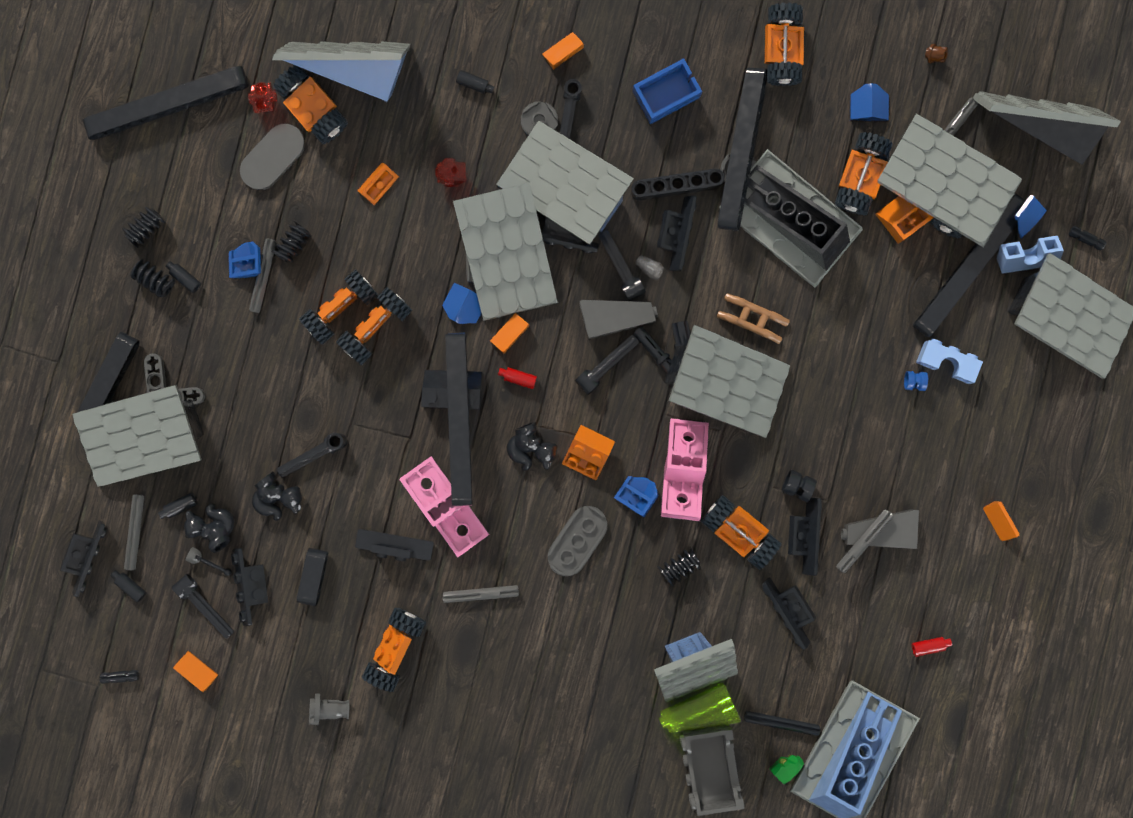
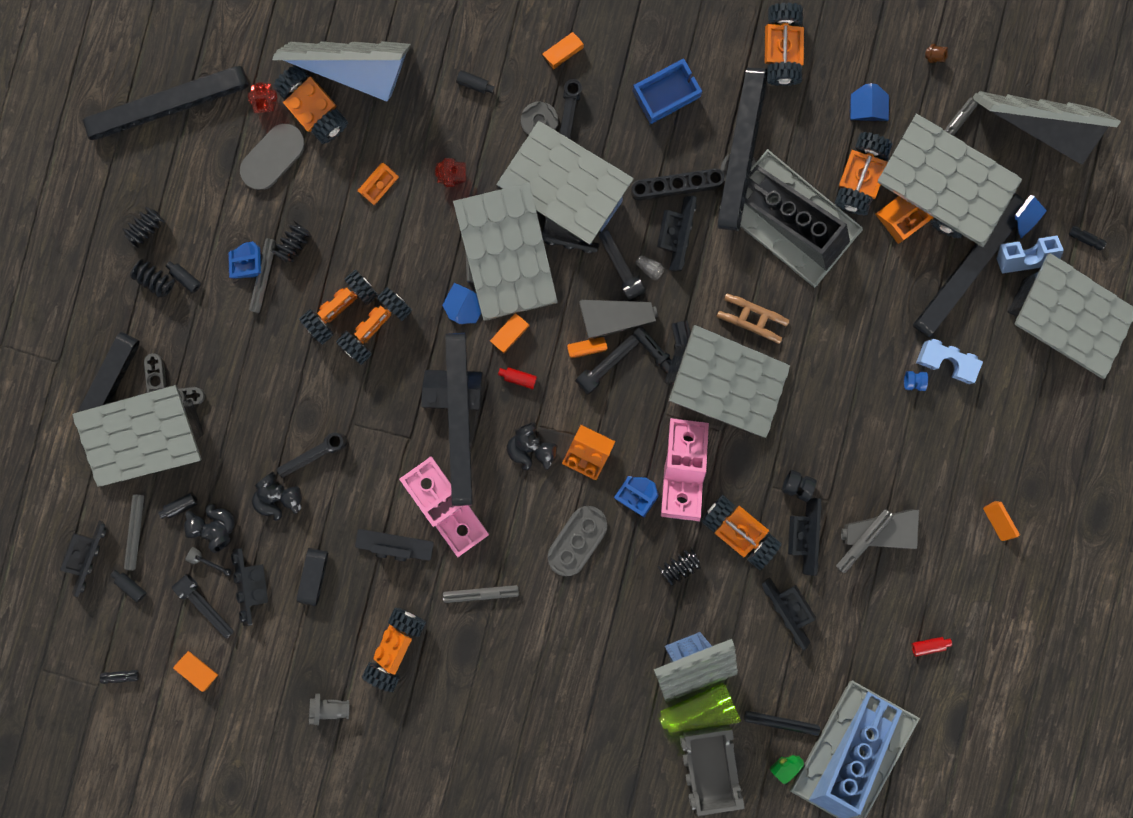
none -> orange slope [567,337,607,359]

